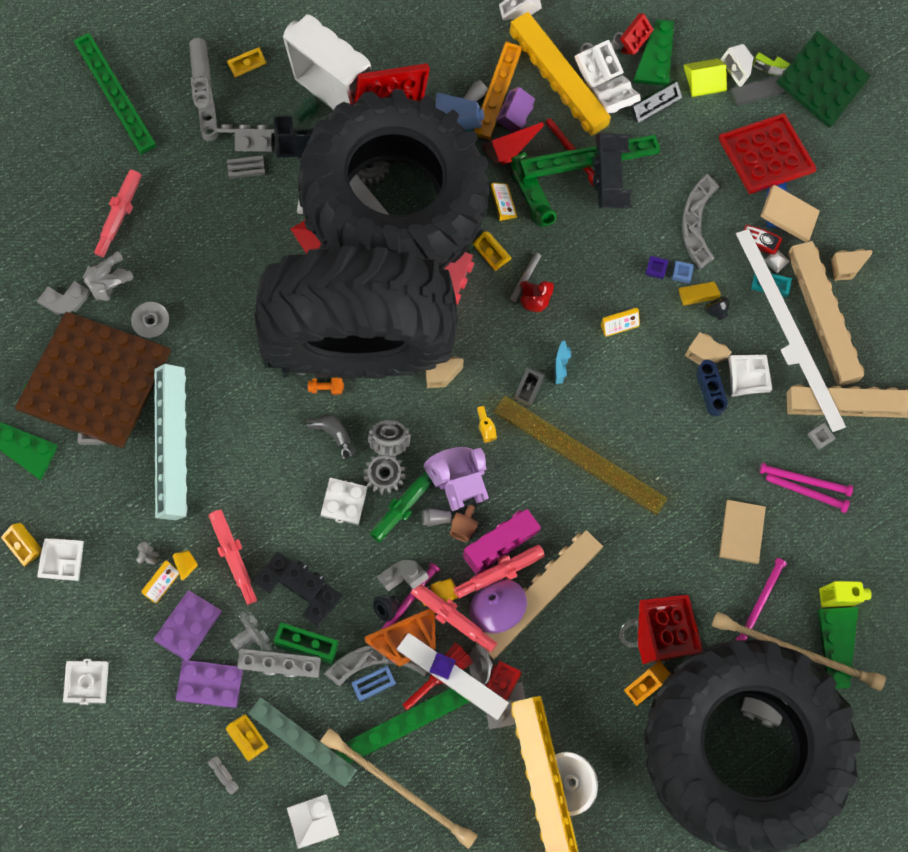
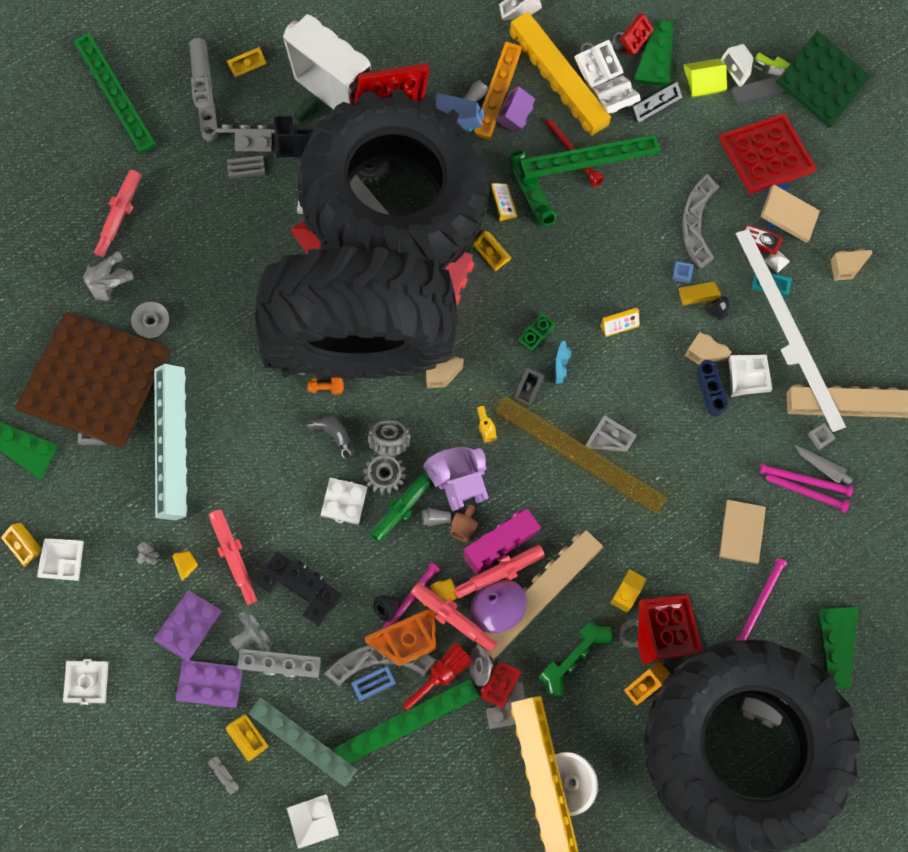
light grey plate [37,281,91,315] -> none
slope [141,561,179,603] -> none
green brick [274,622,338,665] -> none
tan hose [320,728,478,849] -> none
light grey plate [377,560,429,592] -> none
white tile [397,633,509,720] -> none
dark purple plate [429,653,456,680] -> none
red slope [481,122,544,165] -> none
light grey bar [510,252,541,302] -> none
red hair [520,281,554,313] -> none
black bracket [592,133,632,209] -> none
dark purple plate [645,255,668,279] -> none
tan hose [711,611,886,691] -> none
tan brick [788,241,864,386] -> none
neon yellow torso [819,581,871,608] -> none
none -> green slope [518,313,557,352]
none -> green plate [539,620,613,697]
none -> light grey wing [585,415,637,452]
none -> yellow slope [610,569,646,613]
none -> light grey bar [794,444,853,485]

